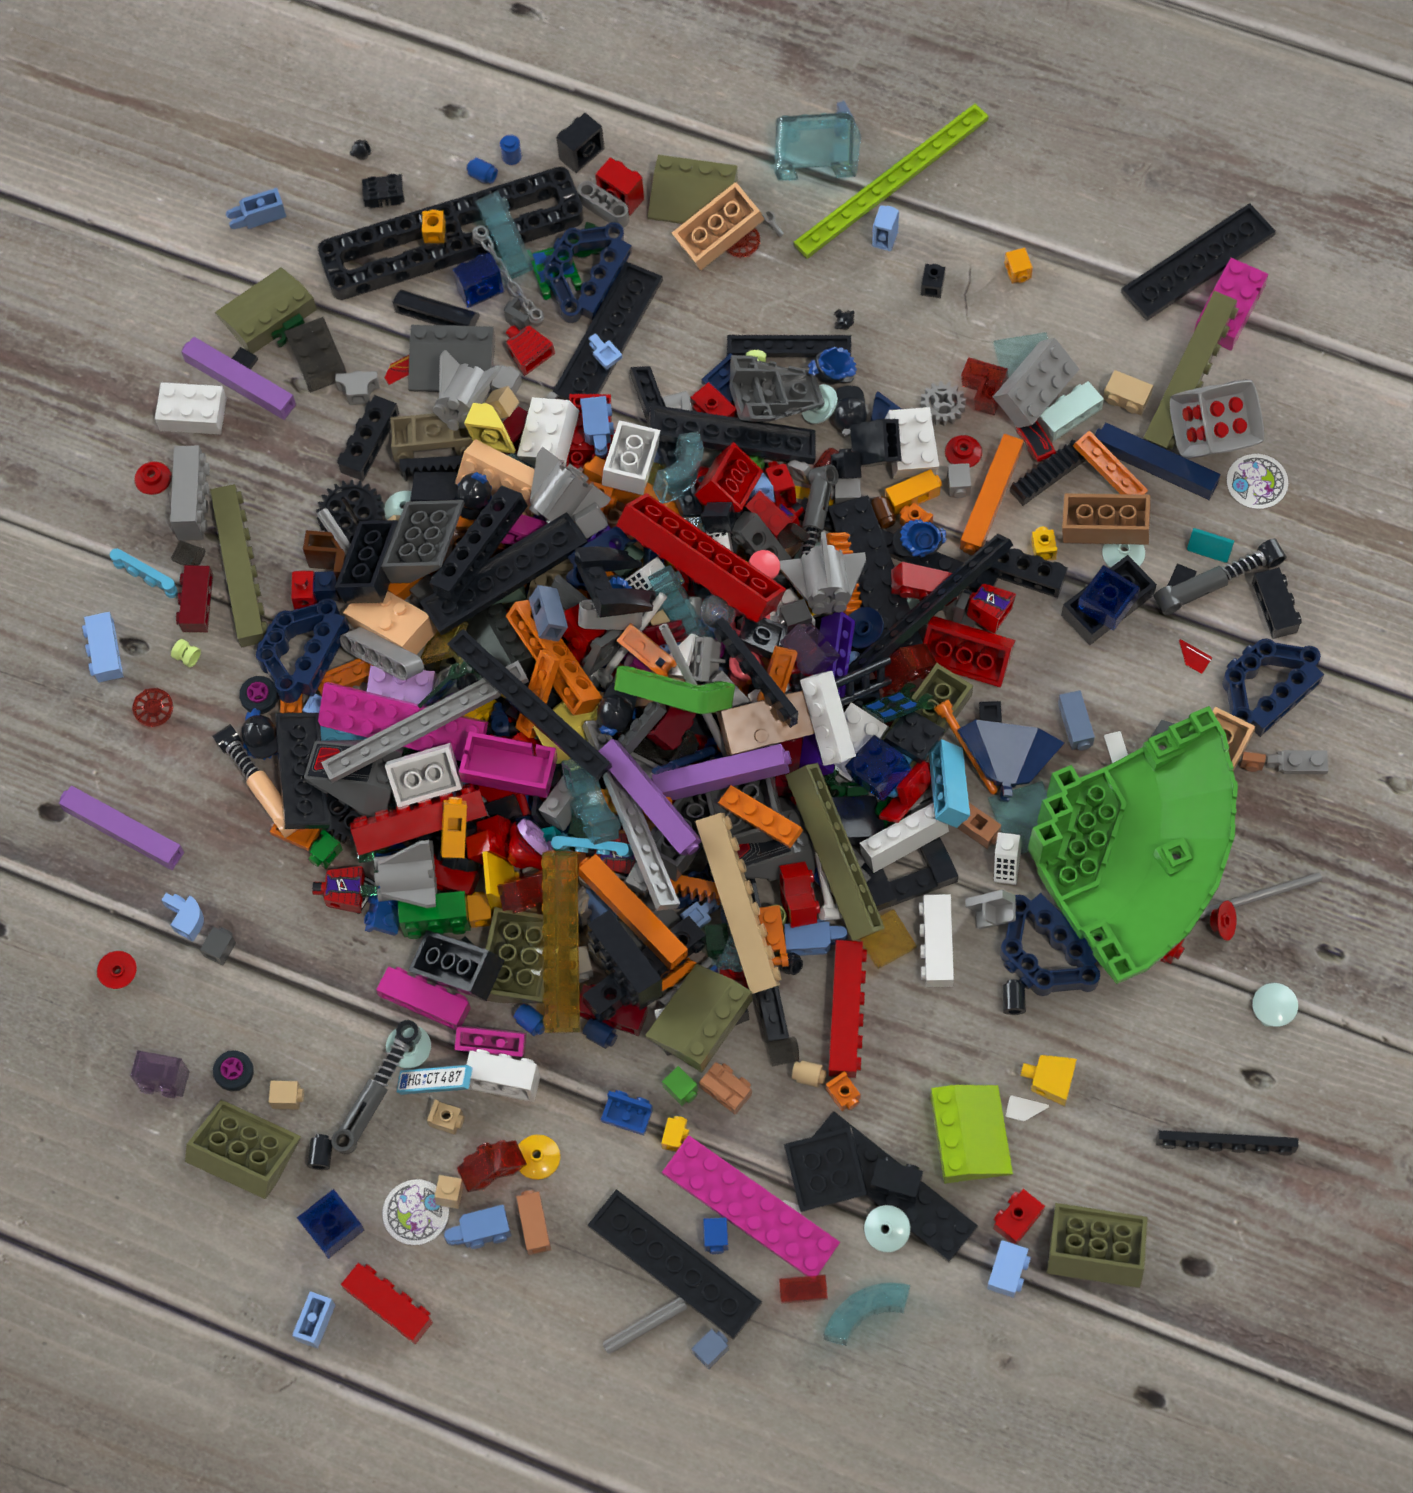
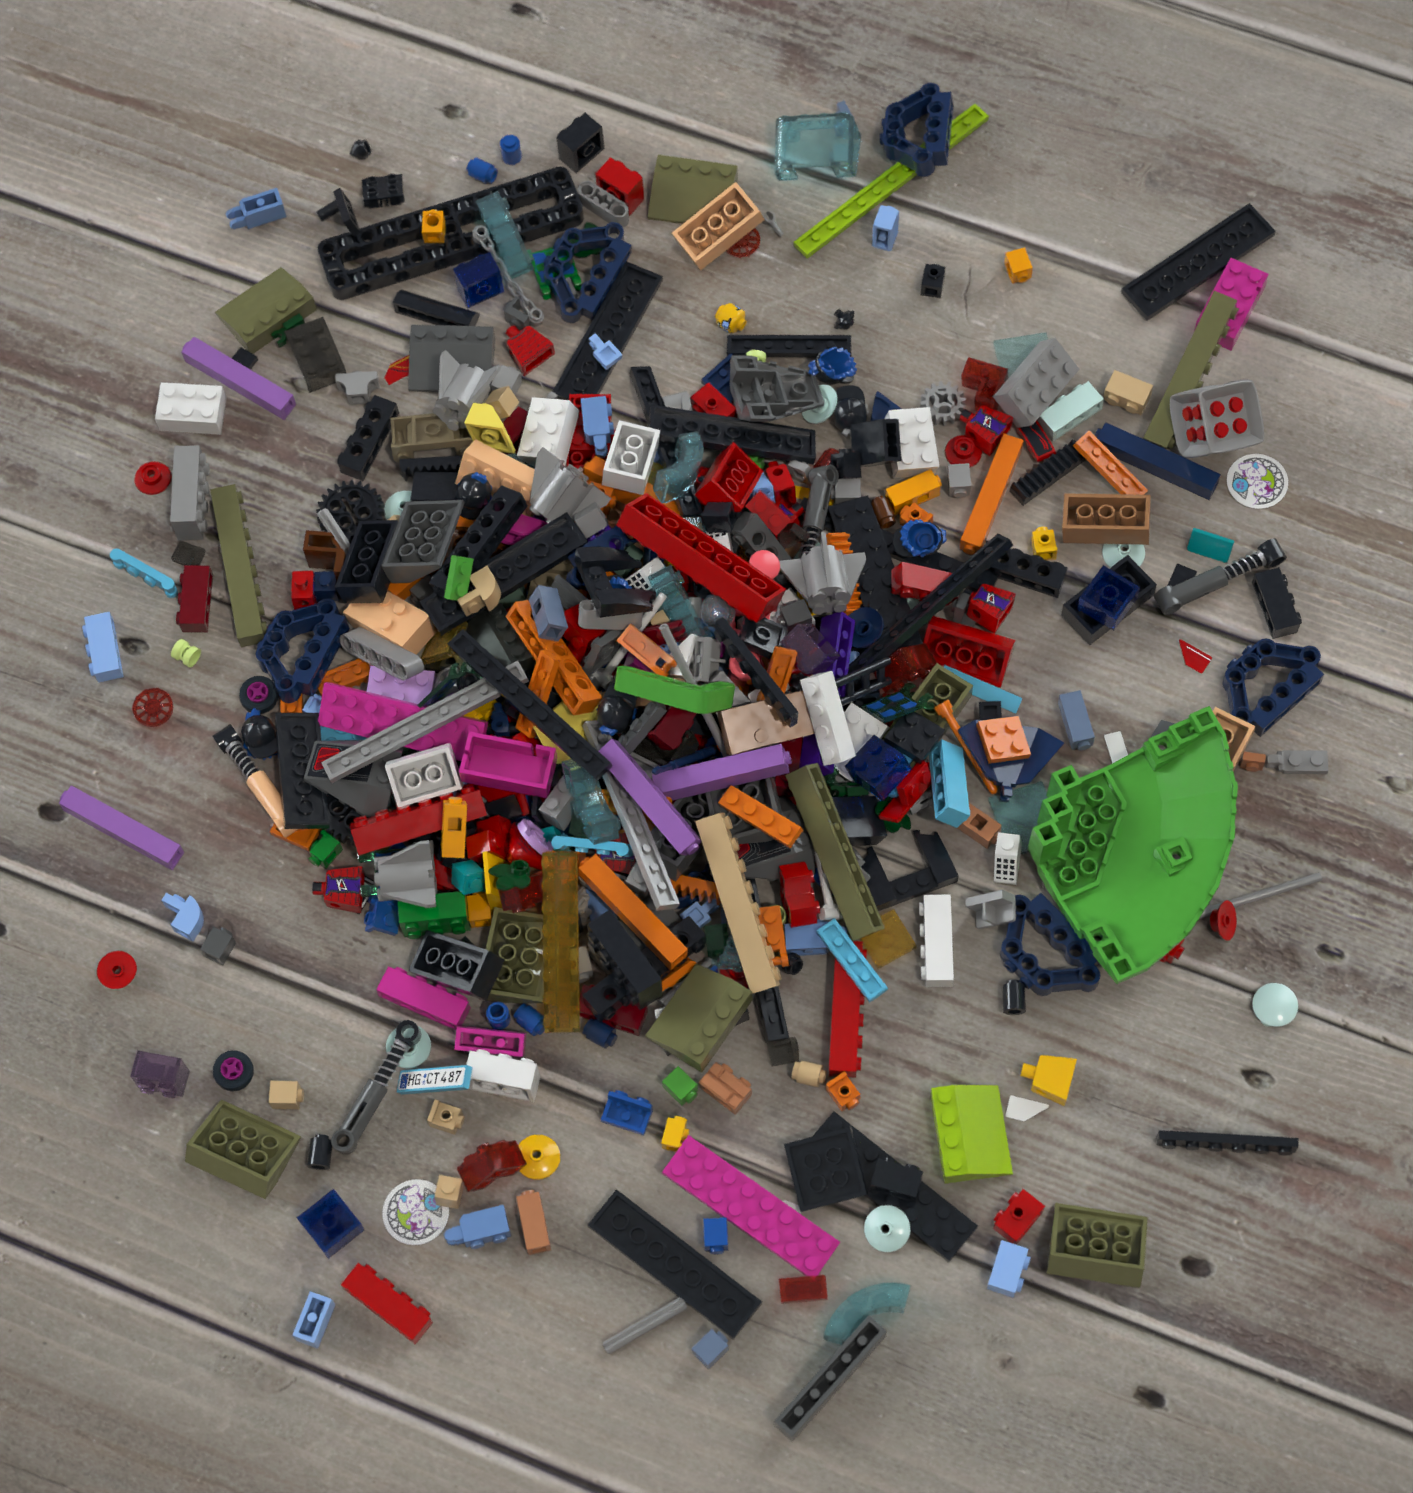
white brick [860,802,949,873] -> none
none -> black piece [317,188,361,237]
none -> bright green plate [444,555,474,601]
none -> teal brick [451,860,484,895]
none -> tan brick [457,566,501,616]
none -> blue brick [486,1002,511,1030]
none -> dark green plate [488,860,531,891]
none -> yellow head [715,303,747,334]
none -> dark grey brick [774,1315,887,1442]
none -> medium azure tile [816,918,888,1003]
none -> dark blue brick [880,83,954,177]
none -> medium azure sticker [944,665,1022,713]
none -> red torso [959,406,1013,456]
none -> orange plate [976,716,1031,764]

